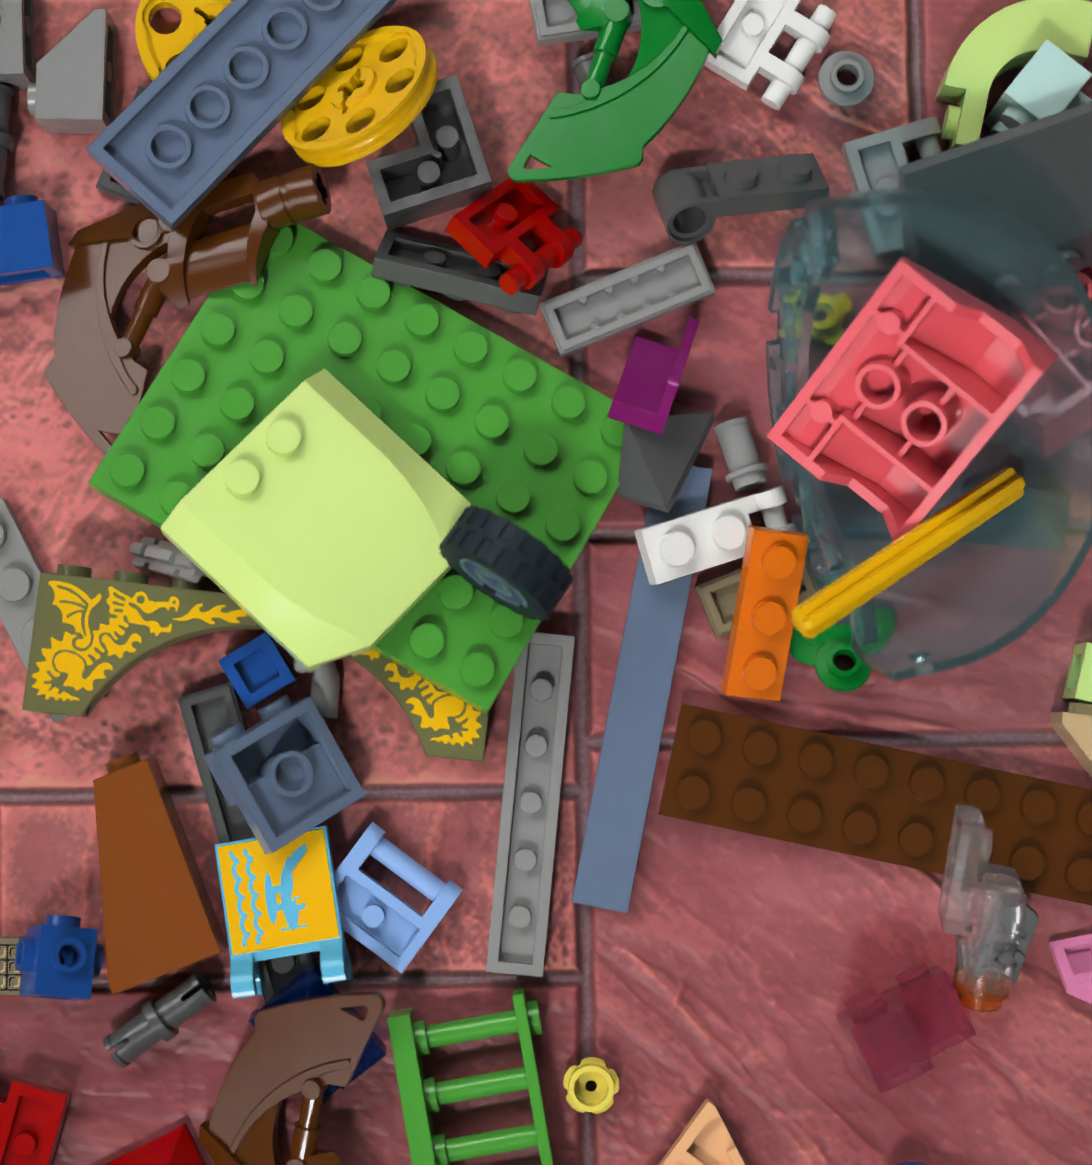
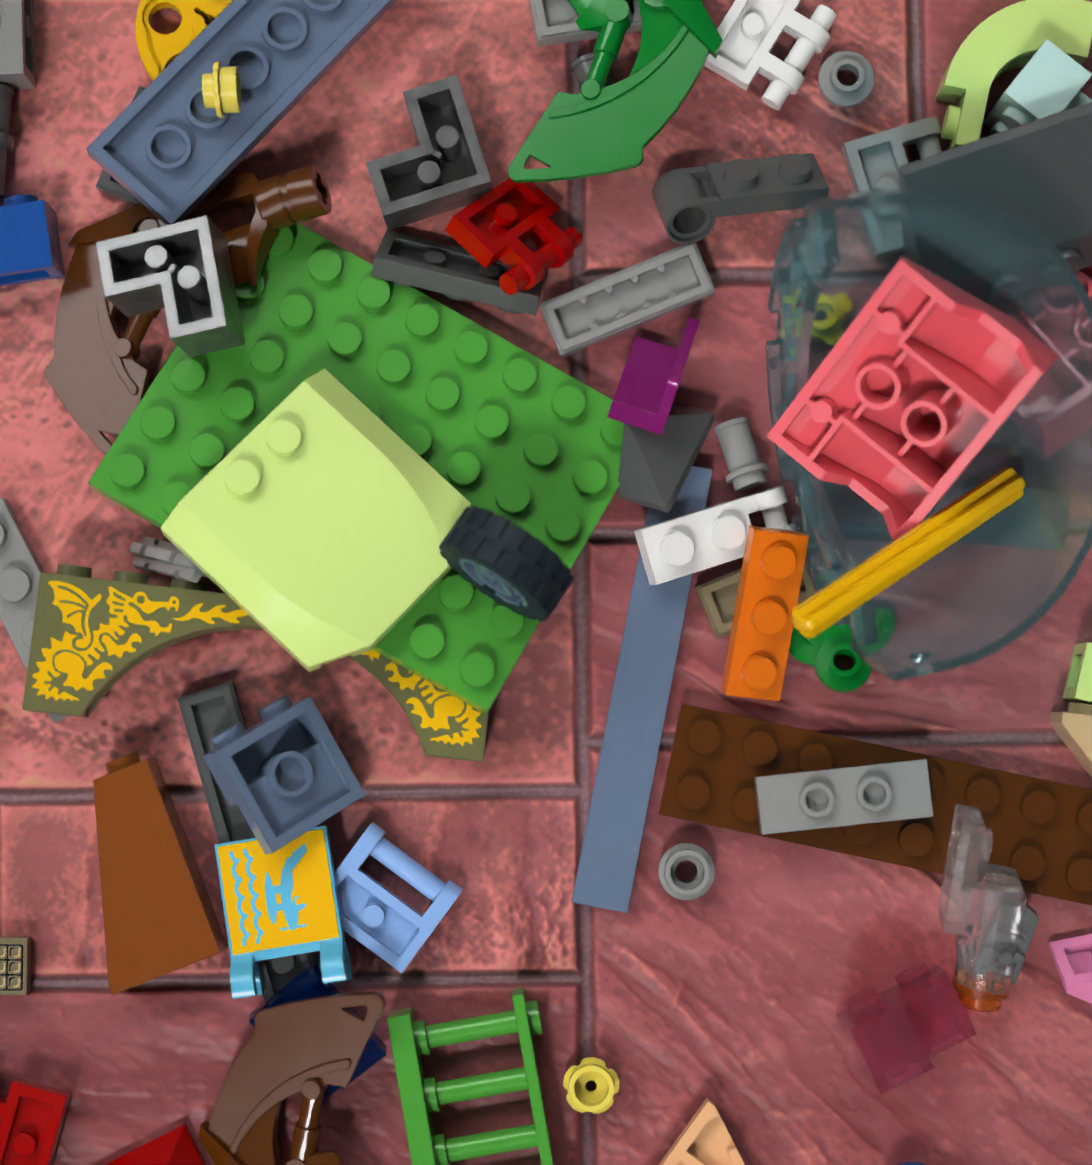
blue brick [15,915,103,1001] -> none
light grey slope [27,9,117,134] -> none
dark grey pin [103,971,217,1068] -> none
blue plate [218,632,298,709] -> none
yellow wedge [281,25,439,167] -> none
light grey arm [294,658,340,719] -> none
light grey plate [486,632,575,977] -> none
none -> flat silver brick [96,216,245,357]
none -> light yellow plate [202,61,242,118]
none -> light grey plate [658,843,715,900]
none -> light grey plate [754,759,933,835]

